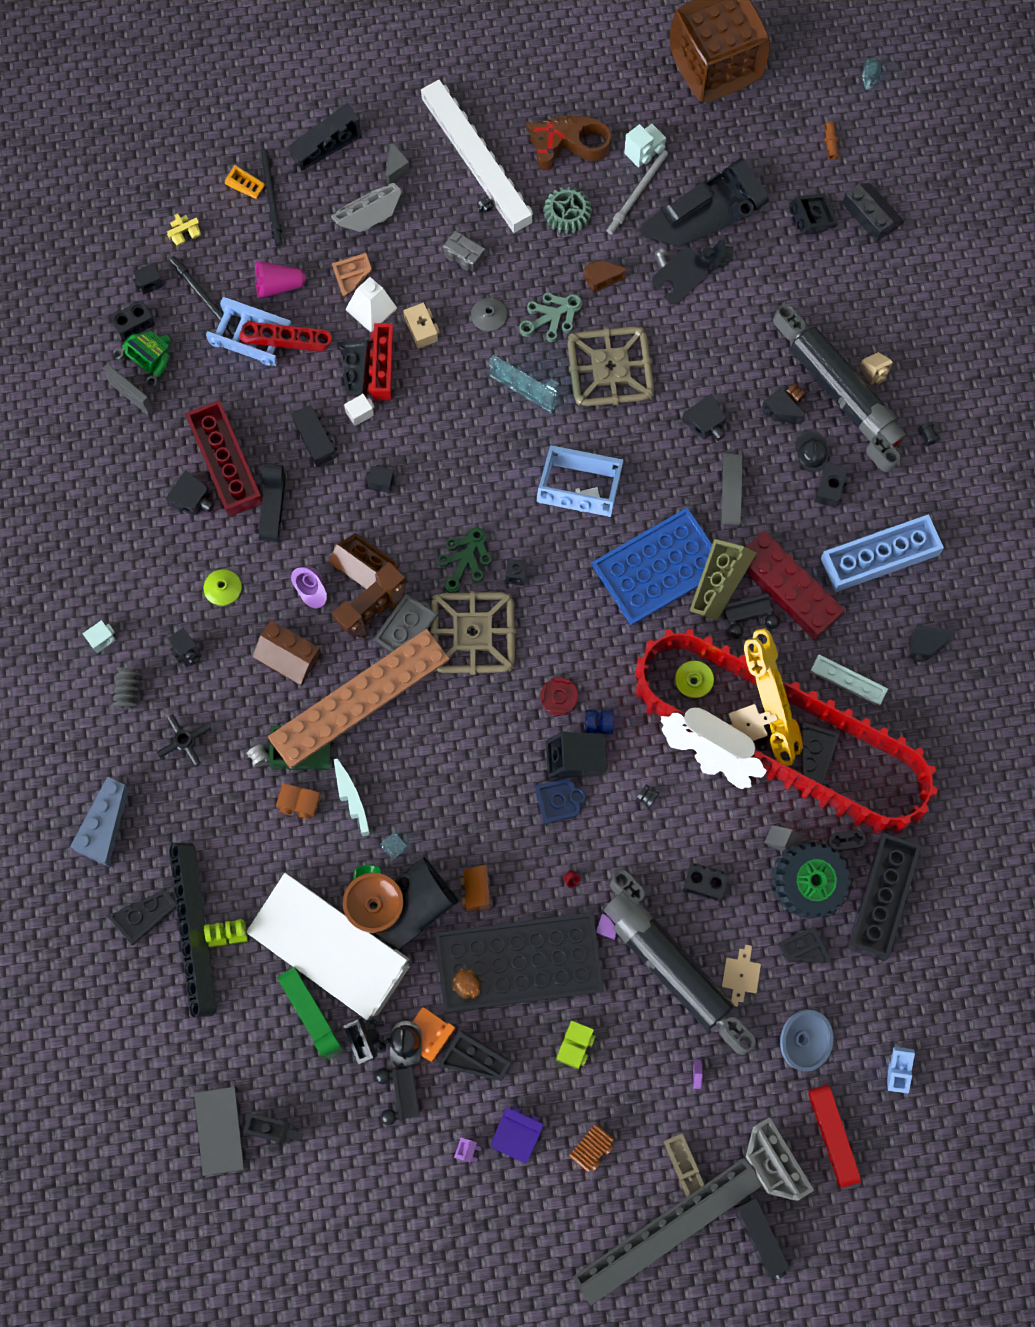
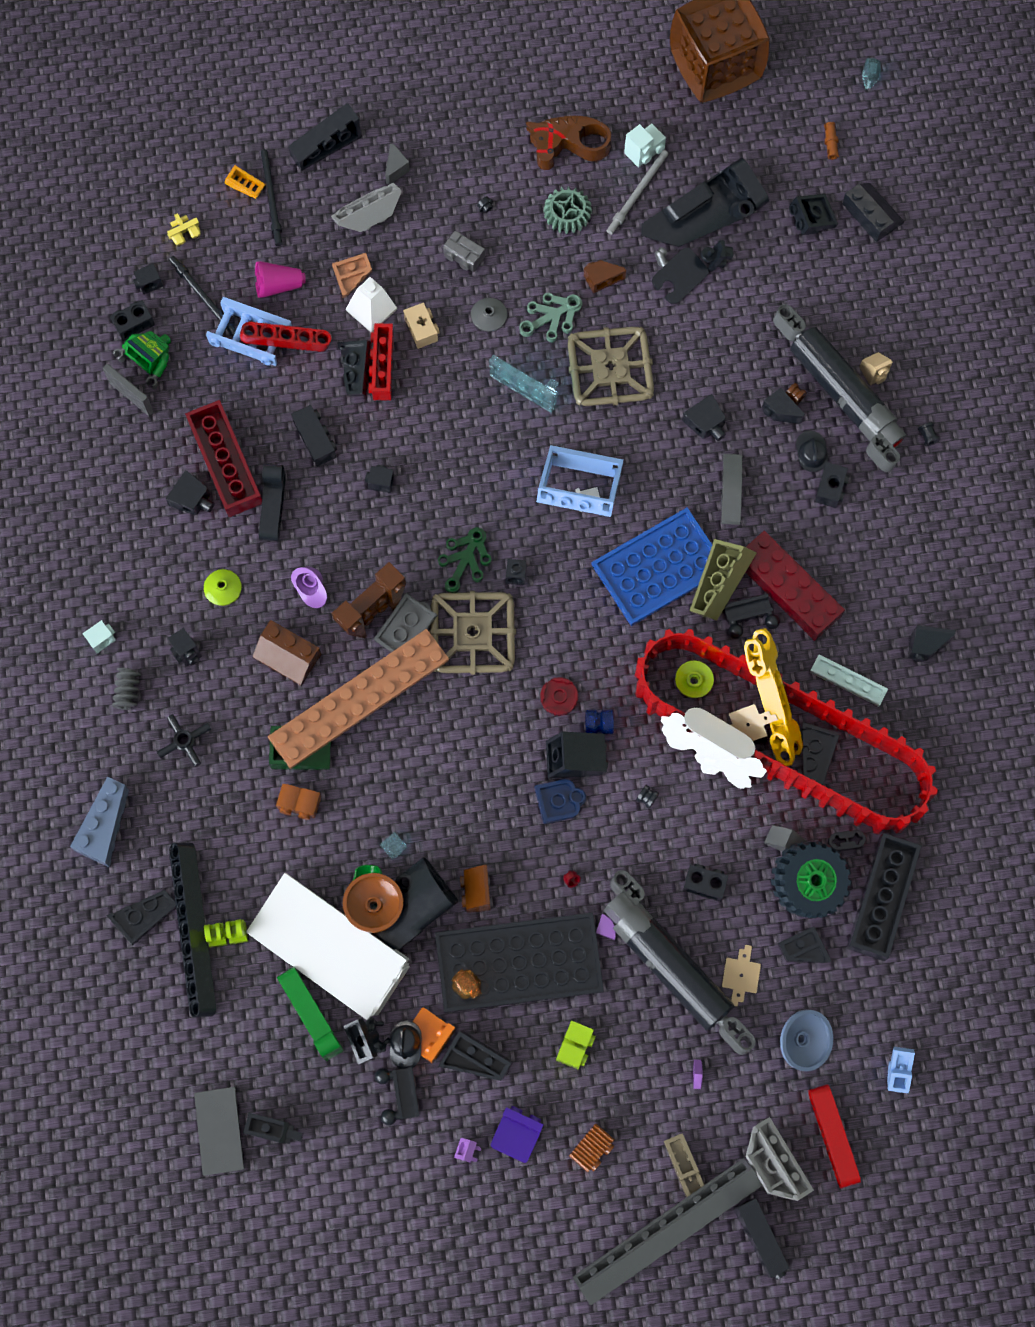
light grey wheel [247,744,269,767] -> none
reddish brown slope [328,533,400,590] -> none
light aqua slope [334,759,370,836] -> none
white brick [344,394,375,426] -> none
white brick [421,80,533,233] -> none
light blue brick [821,514,944,592] -> none

